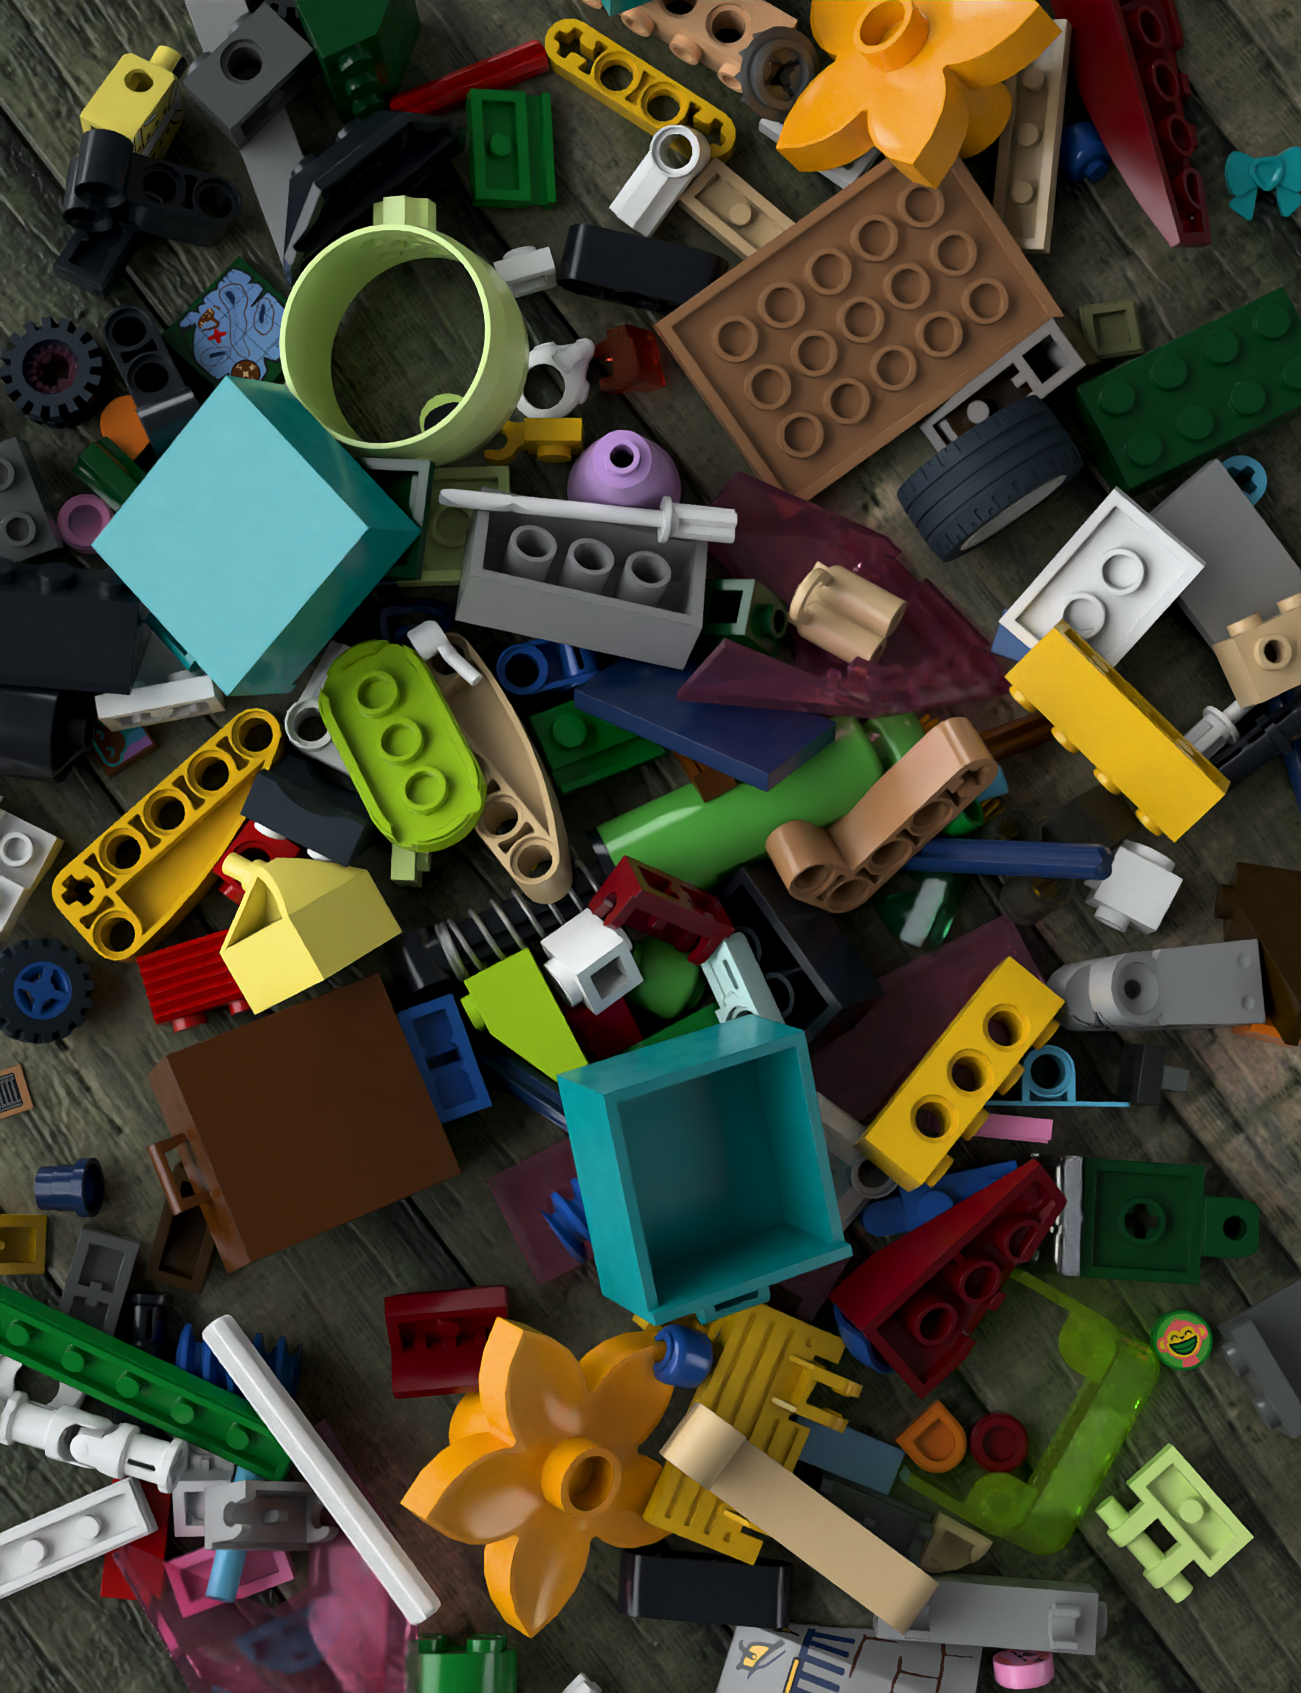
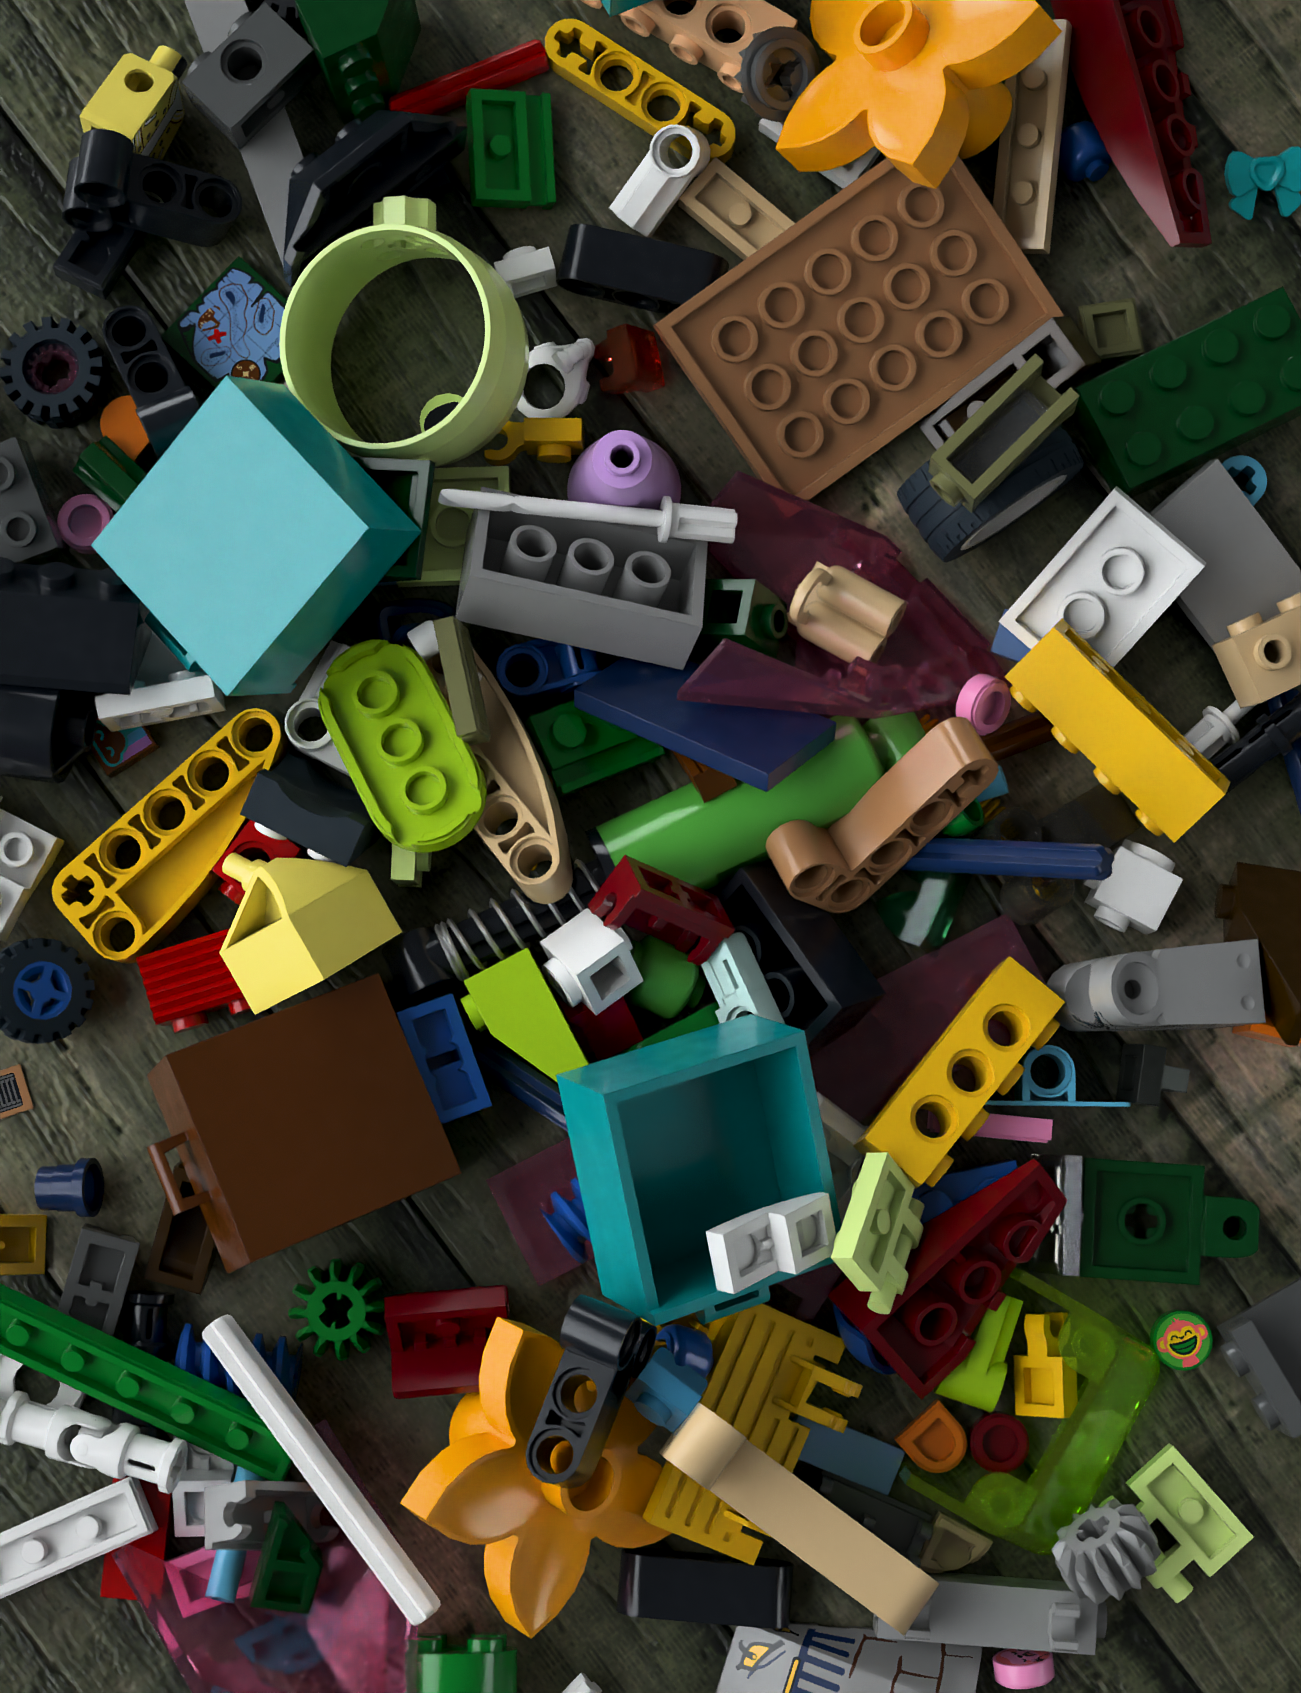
none -> dark green tile [249,1501,324,1614]
none -> green gear [288,1258,387,1361]
none -> olive tile [433,616,491,746]
none -> black piece [525,1294,657,1489]
none -> dark azure bracket [624,1347,708,1433]
none -> white slope [705,1192,836,1294]
none -> yellowish green plate [831,1152,925,1315]
none -> olive window [928,353,1080,513]
none -> lime piece [934,1295,1024,1413]
none -> bright pink tile [956,674,1011,736]
none -> yellow plate [1013,1312,1078,1418]
none -> light grey gear [1051,1498,1161,1605]

